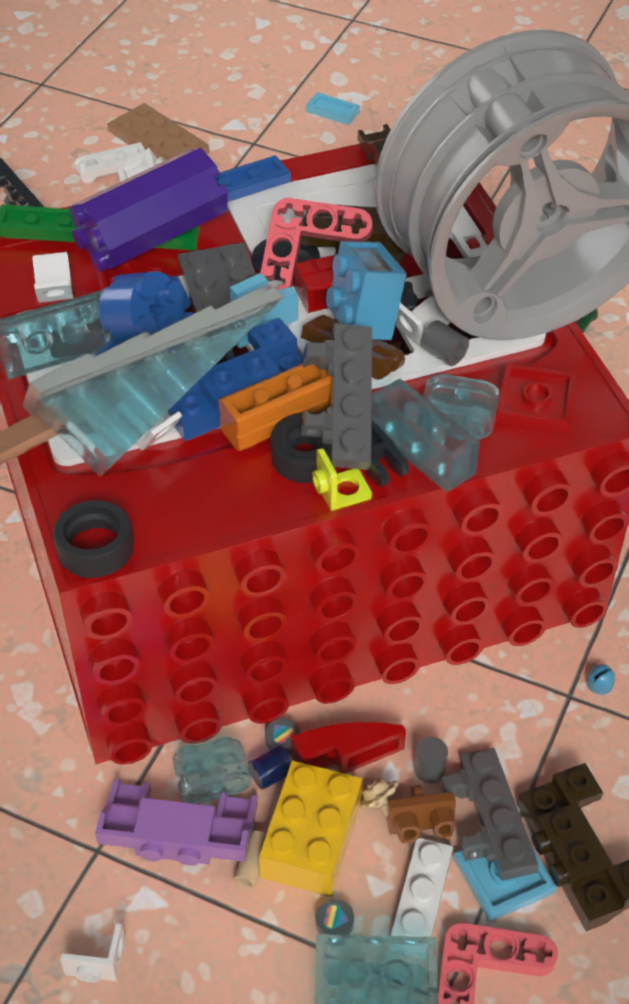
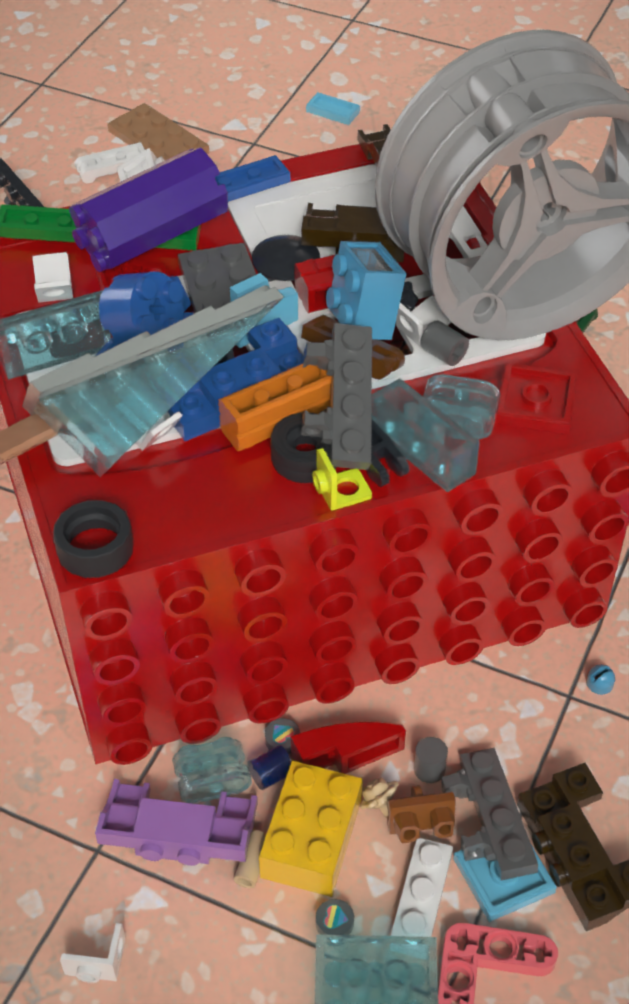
coral beam [261,198,373,290] -> none

